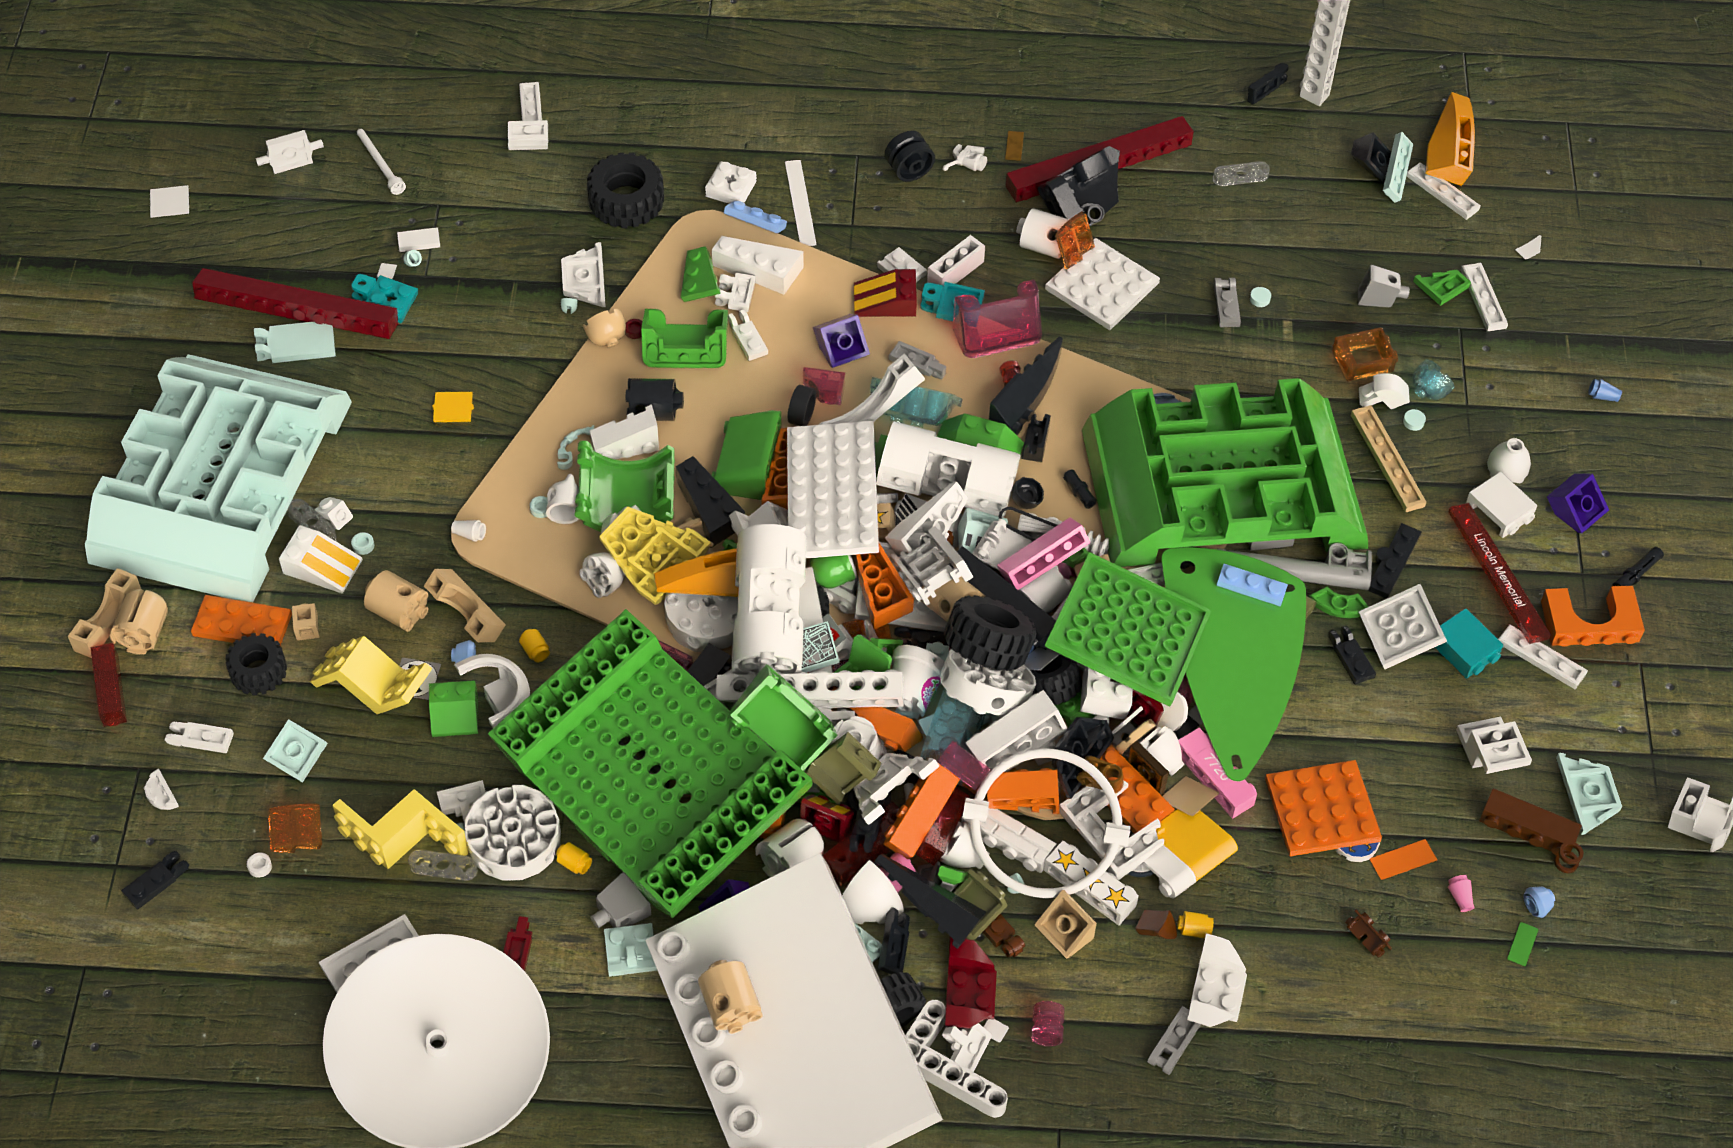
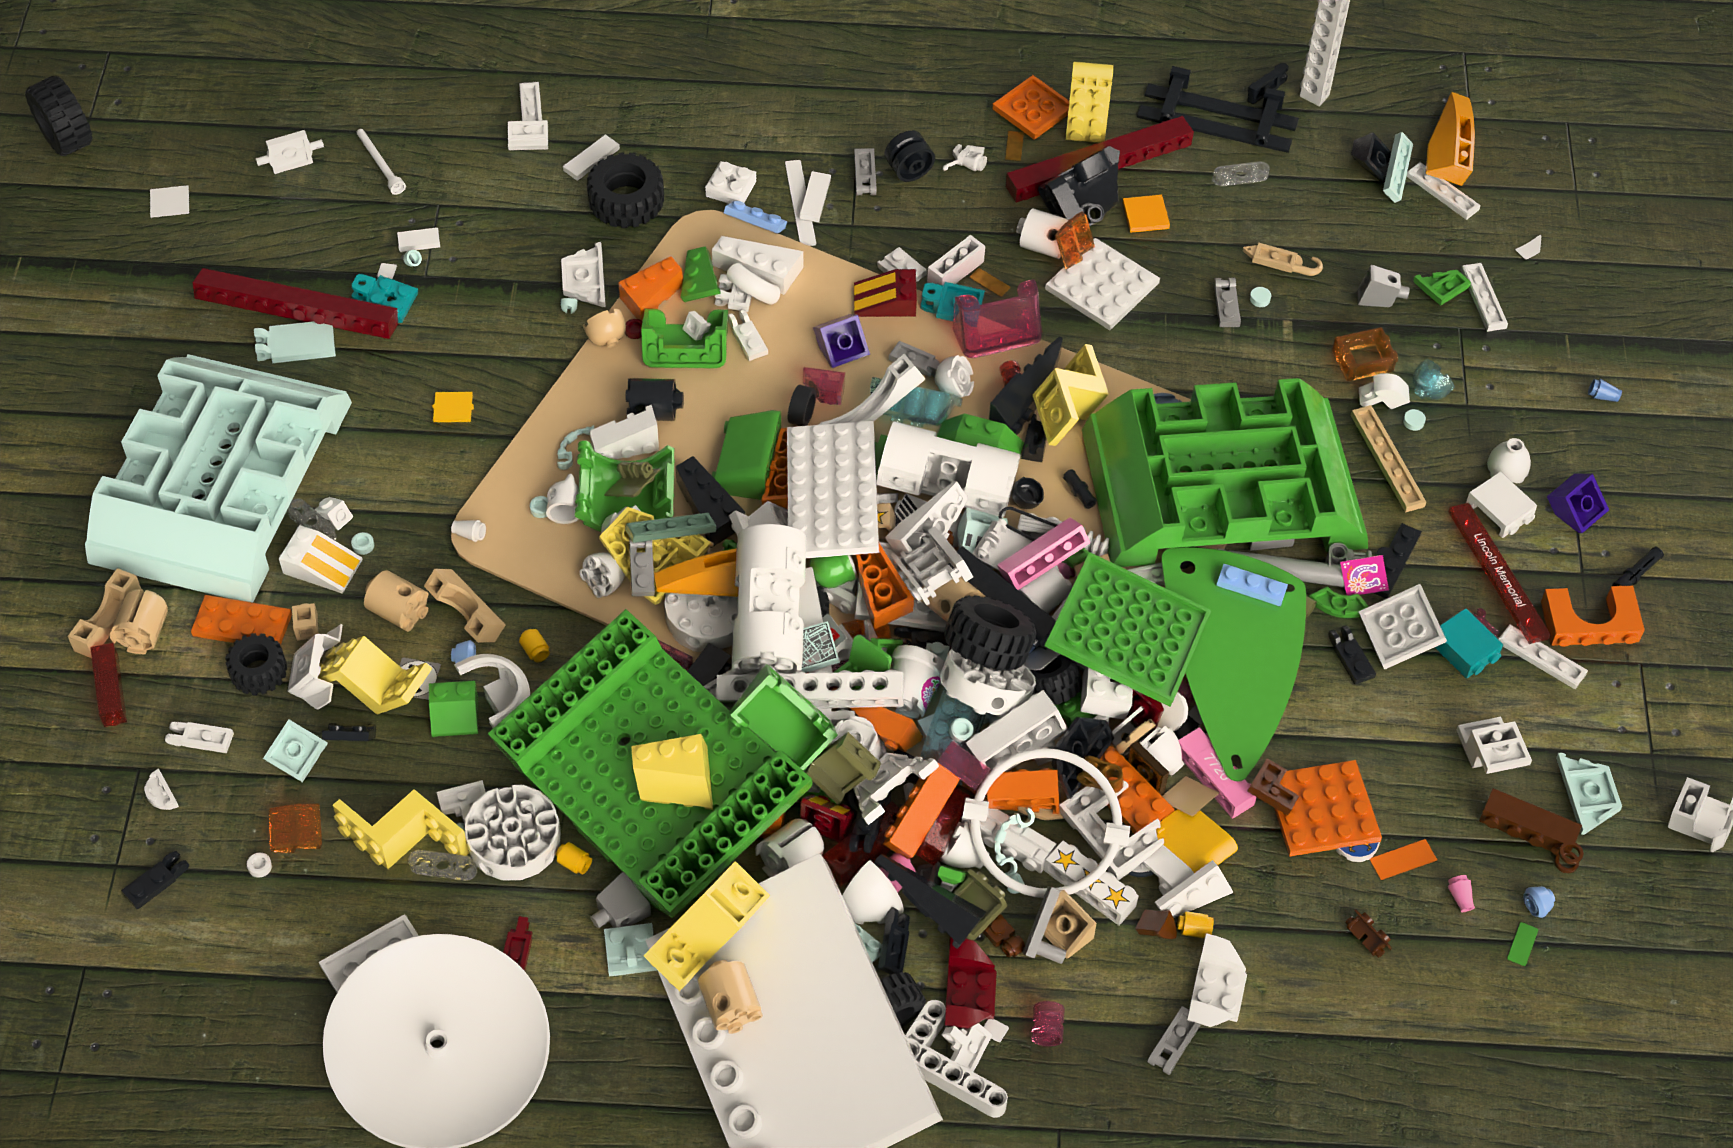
none -> black tyre [25,76,93,156]
none -> white piece [288,624,343,710]
none -> black plate [322,723,376,741]
none -> white tile [563,134,620,181]
none -> olive hinge [604,462,661,498]
none -> orange wedge [618,256,683,321]
none -> sand green tile [625,513,716,543]
none -> light grey plate [629,537,655,596]
none -> light yellow wedge [631,734,713,810]
none -> light yellow bracket [644,861,770,991]
none -> white tile [683,311,711,341]
none -> white cylinder [727,263,780,305]
none -> white tile [800,171,831,222]
none -> light grey plate [854,148,876,196]
none -> white cylinder [935,355,974,398]
none -> light aqua tile [949,718,974,743]
none -> pearl gold sticker [969,268,1011,297]
none -> orange plate [992,75,1069,140]
none -> light aqua piece [994,808,1035,877]
none -> light grey piece [1022,886,1067,964]
none -> light yellow bracket [1033,344,1109,446]
none -> light yellow hinge [1065,62,1113,143]
none -> light orange tile [1122,195,1170,233]
none -> black fence [1137,66,1299,153]
none -> white wing [1155,860,1233,918]
none -> tan plate [1243,243,1323,276]
none -> reddish brown plate [1247,758,1299,815]
none -> dark pink sticker [1340,555,1389,595]
none -> clear pink hand [1473,608,1500,636]

